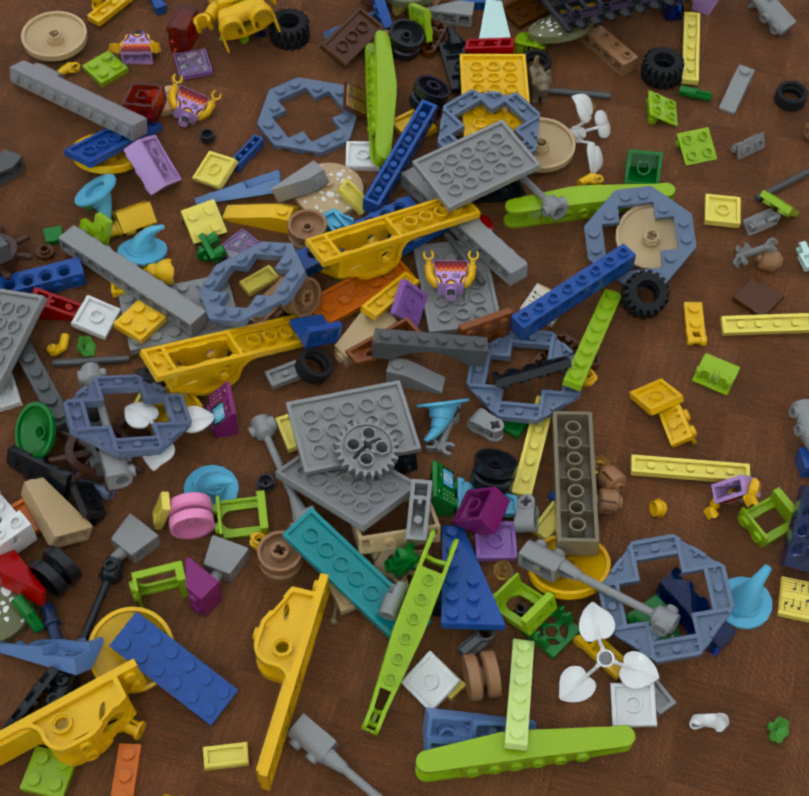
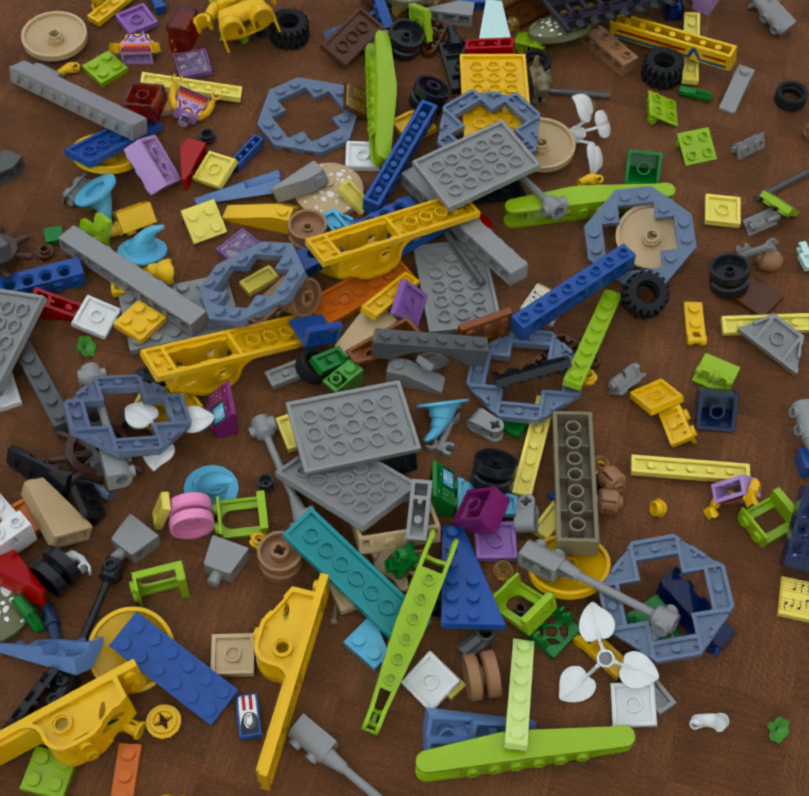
green dish [15,402,57,459] -> none
yellow arm [47,333,70,356] -> none
dark grey bar [53,355,130,367] -> none
magenta slope [186,557,223,617] -> none
green hips [196,232,228,264] -> none
light yellow tile [203,742,249,771] -> none
light grey gear [334,418,400,481] -> none
light grey hinge [378,581,407,621] -> none
torso [422,250,479,302] -> none
medium azure piece [725,564,772,630] -> none
none -> light grey hinge [62,172,92,207]
none -> white piece [65,550,92,576]
none -> medium lavender plate [115,3,159,34]
none -> light yellow plate [140,72,242,103]
none -> yellow gear [146,704,182,740]
none -> red slope [179,138,207,191]
none -> tan plate [211,633,255,677]
none -> slope [235,693,262,740]
none -> green plate [309,346,349,376]
none -> bright green slope [322,359,364,393]
none -> medium azure wing [343,618,387,672]
none -> light grey plate [416,352,449,371]
none -> clear yellow plate [507,16,519,32]
none -> light grey hinge [608,363,647,396]
none -> yellow brick [610,14,737,71]
none -> dark blue slope [695,387,739,432]
none -> black wheel [709,253,750,299]
none -> light grey wing [737,313,804,376]

